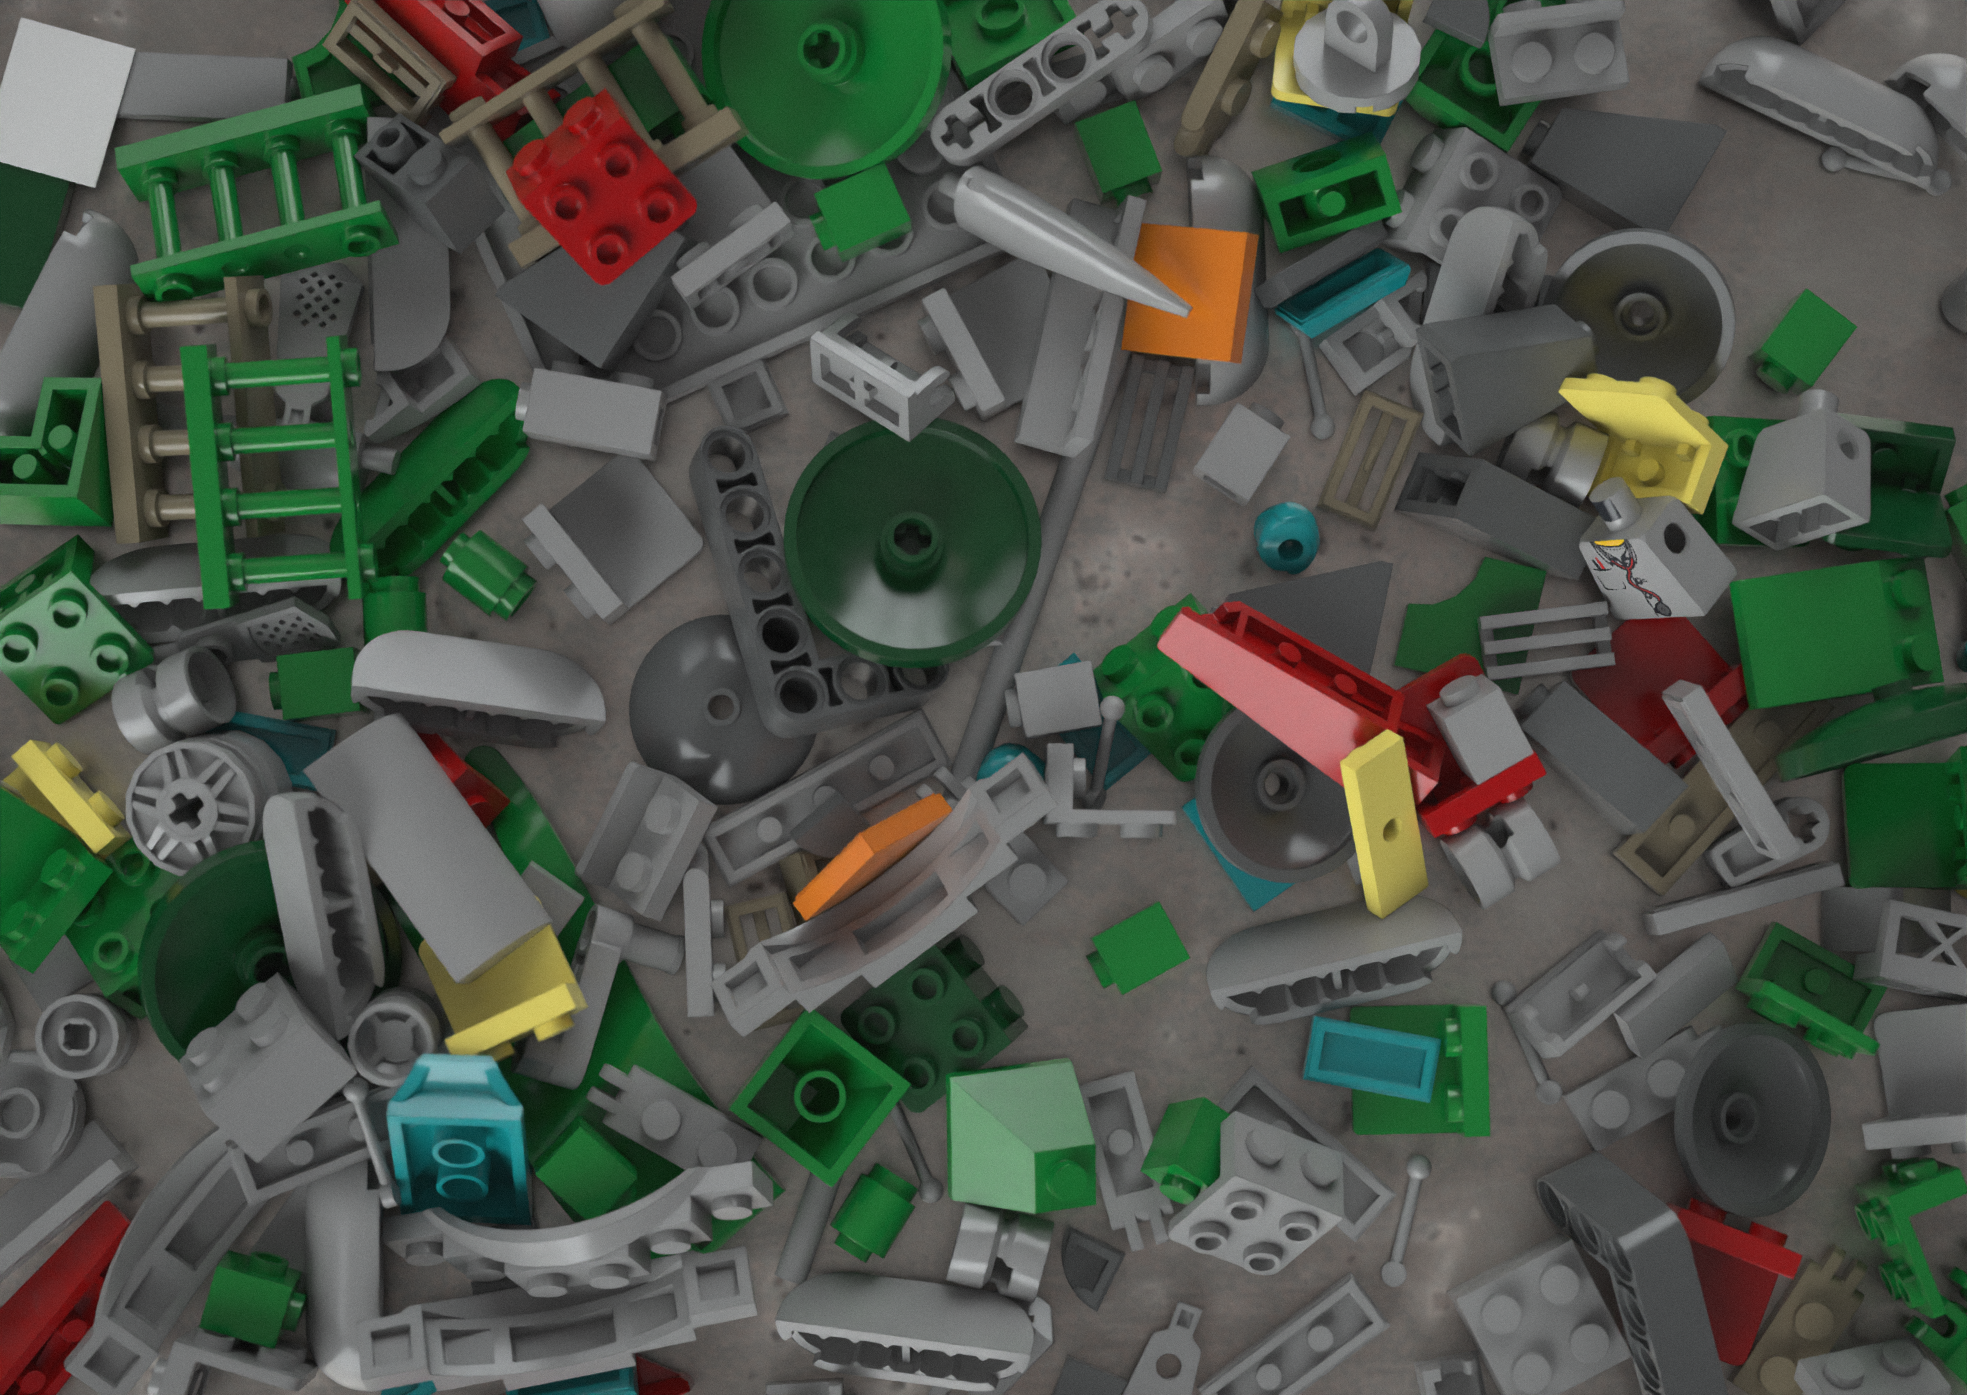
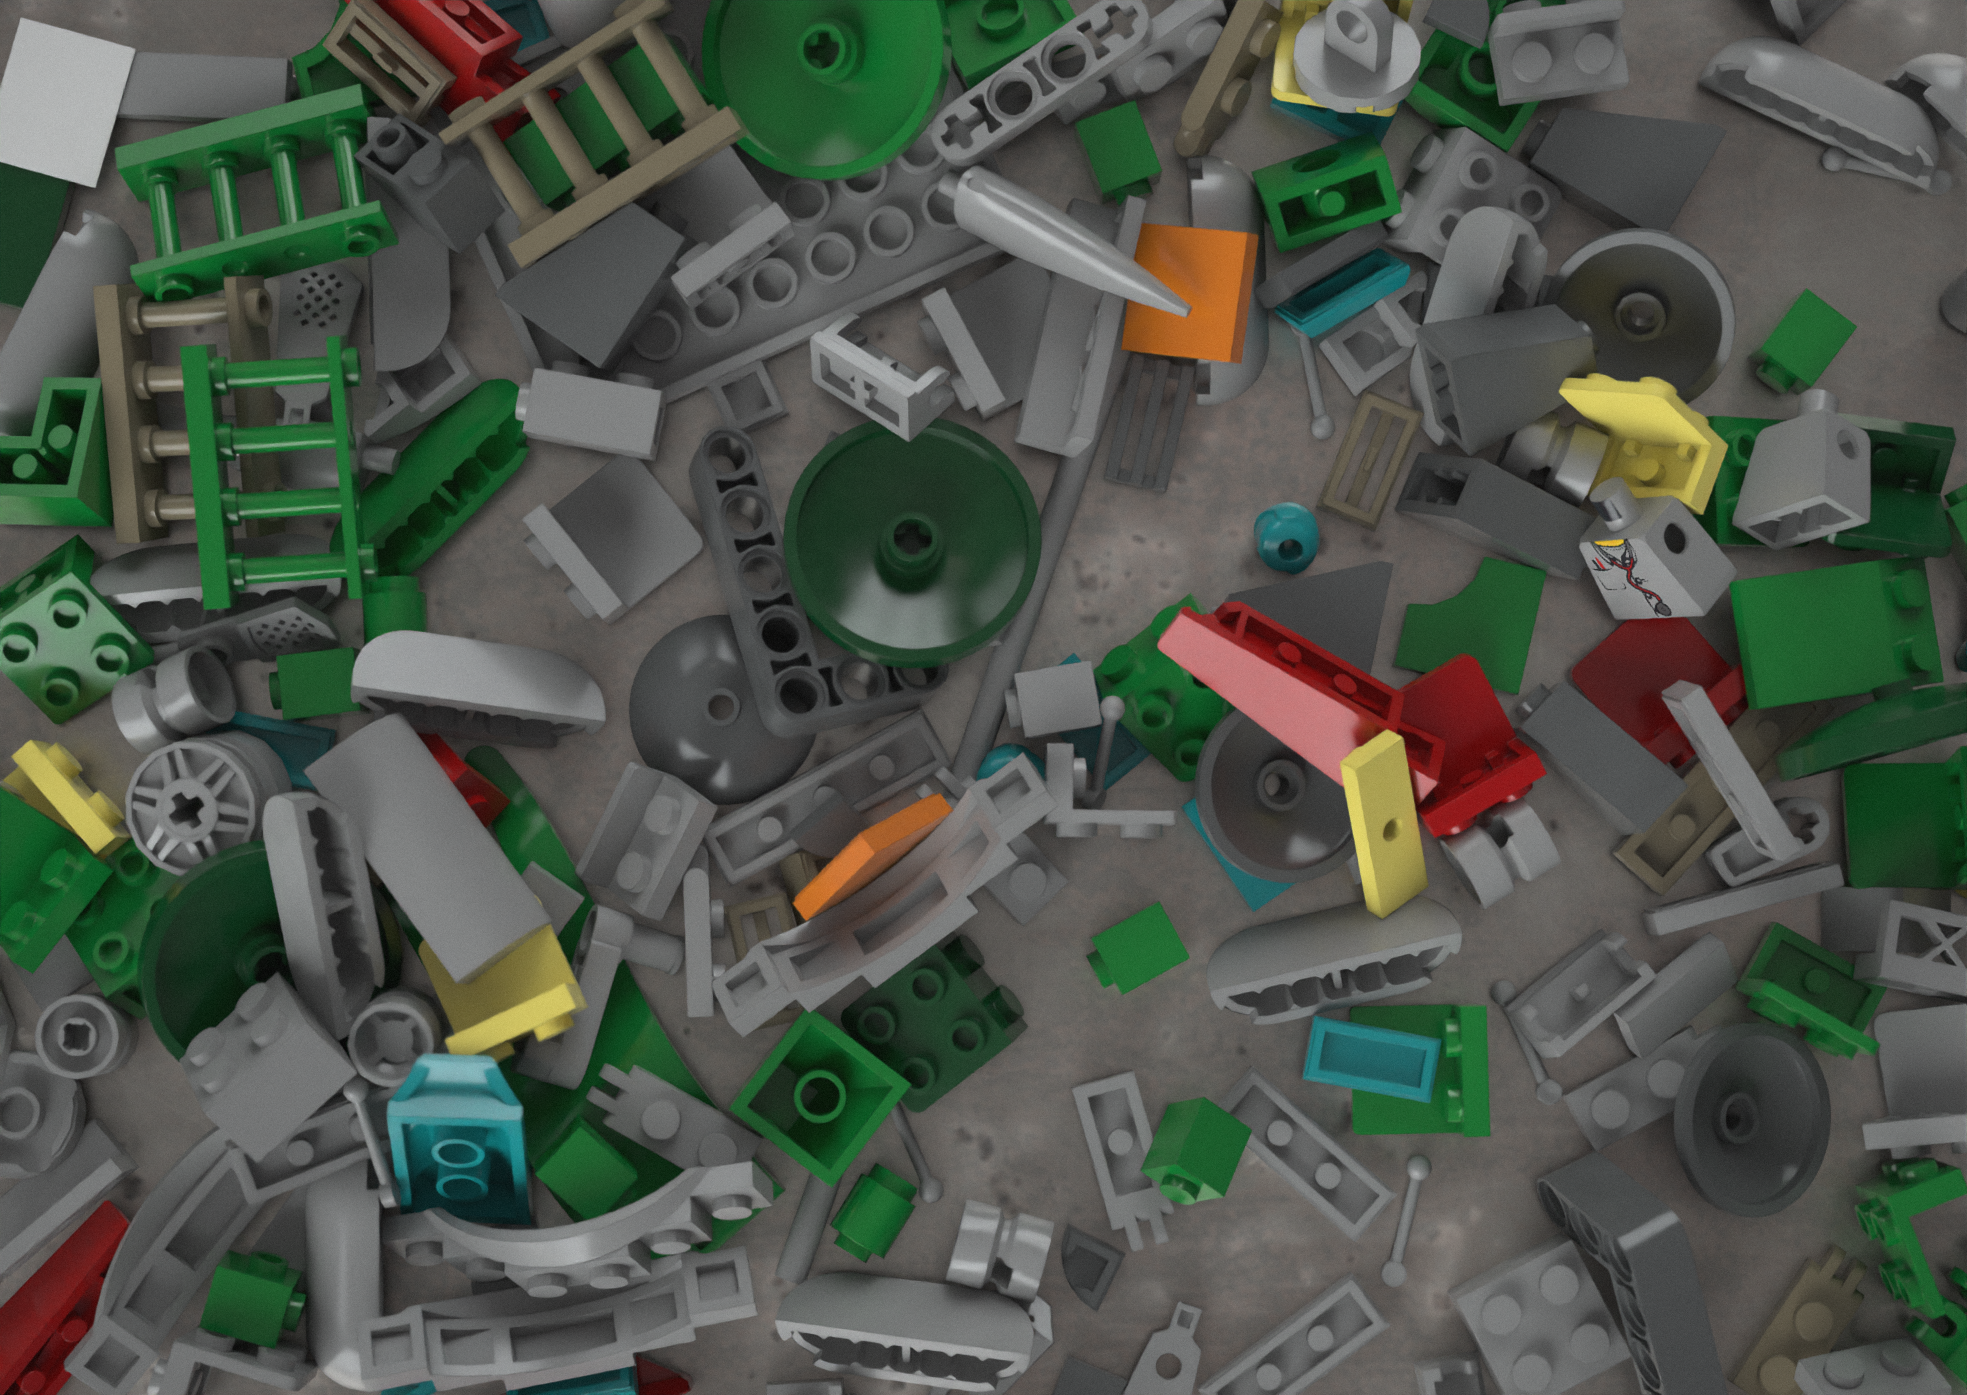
green brick [440,530,538,622] -> none
red bracket [505,88,697,285] -> none
green brick [809,162,912,263] -> none
green slope [946,1058,1096,1214] -> none
light grey bracket [1168,1111,1344,1275] -> none
light grey brick [1192,402,1291,507] -> none
light grey brick [1426,674,1534,785] -> none
light grey tile [1477,601,1616,681] -> none
red bracket [1665,1197,1803,1366] -> none

